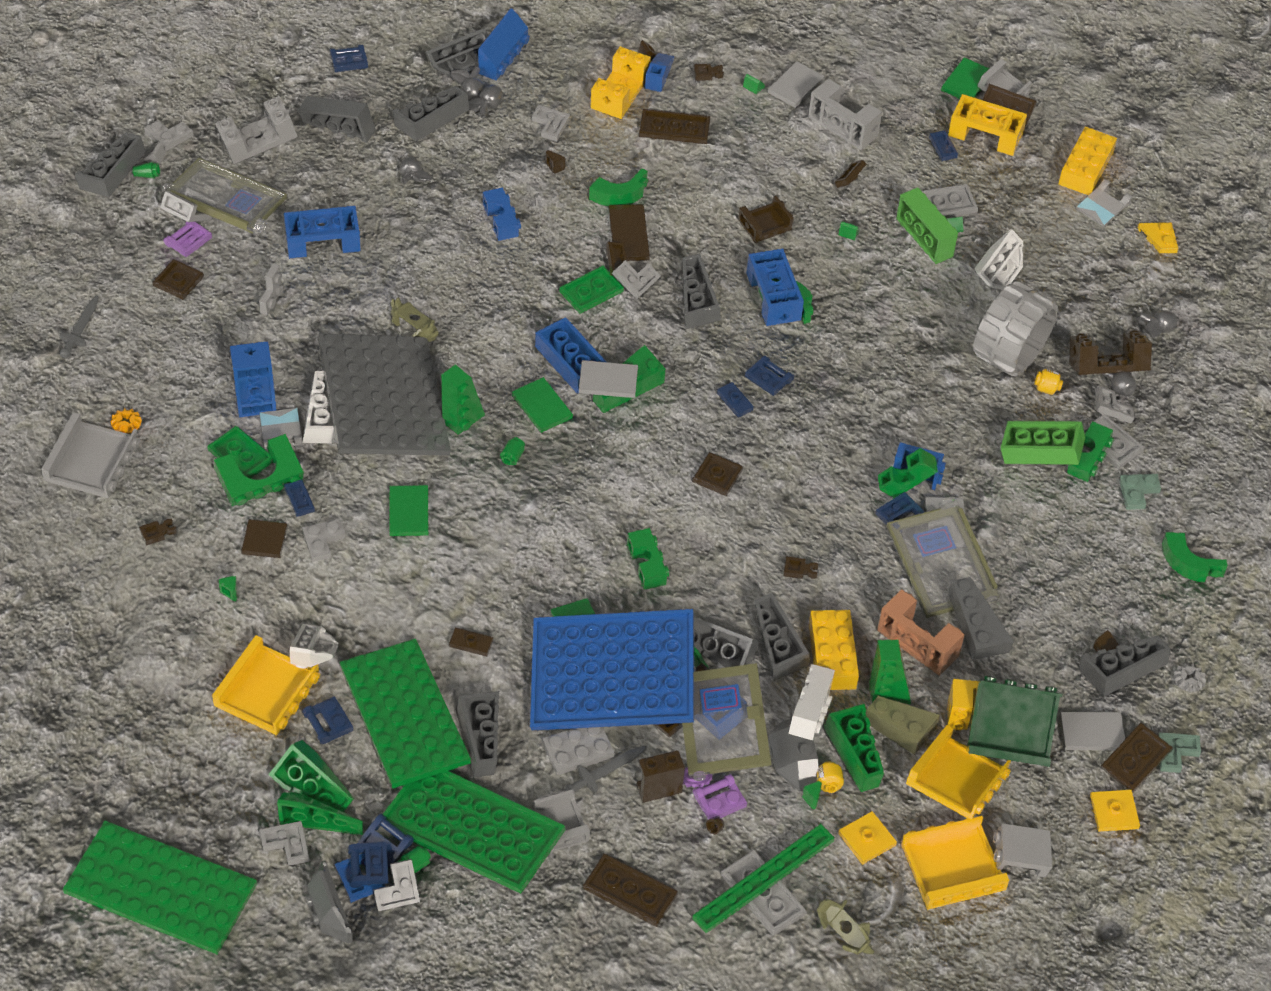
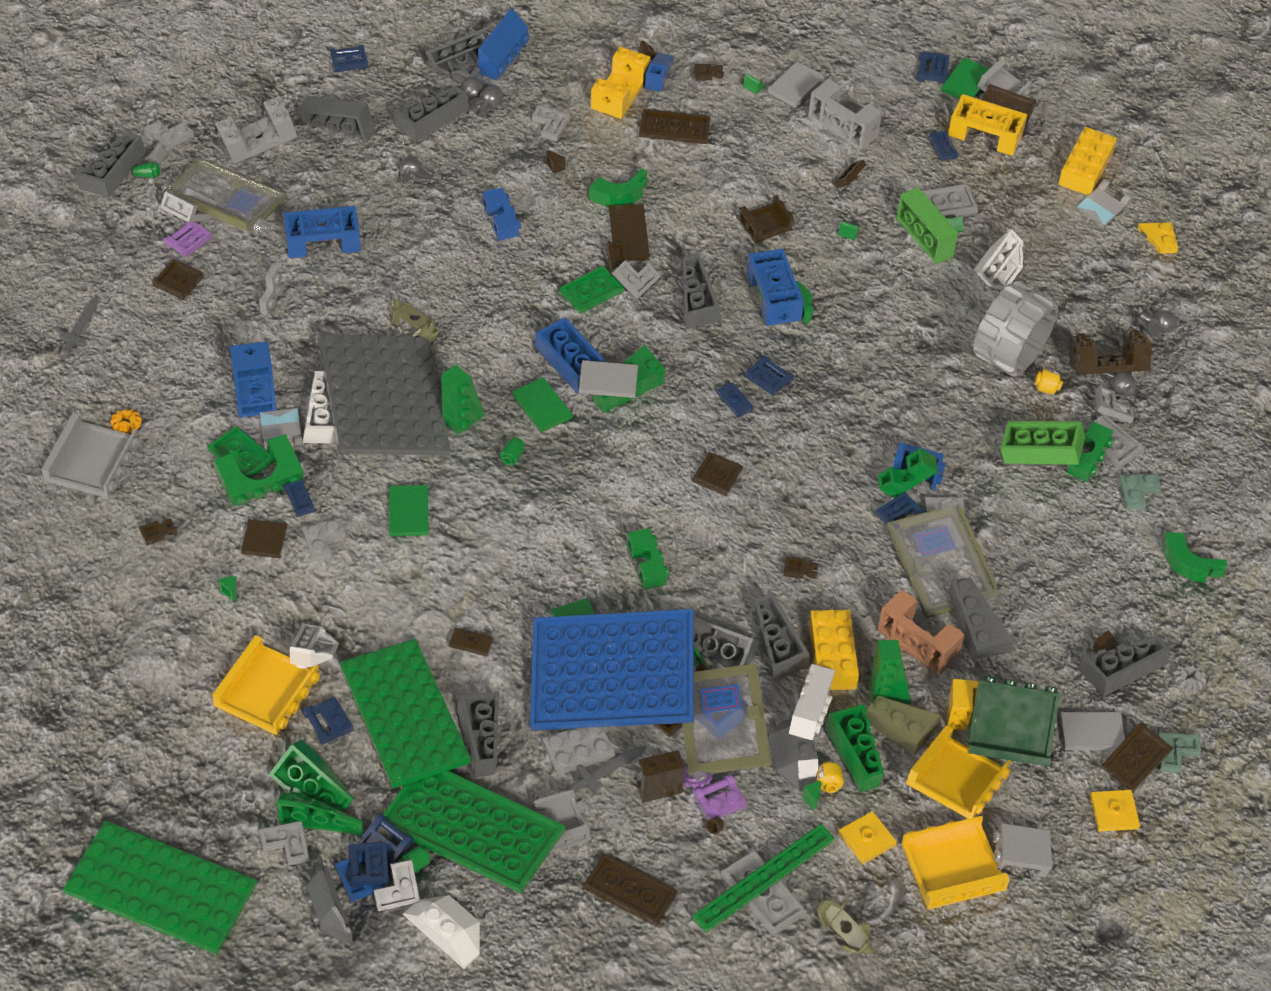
none -> white wedge [403,895,480,969]
none -> dark blue plate [916,52,950,83]

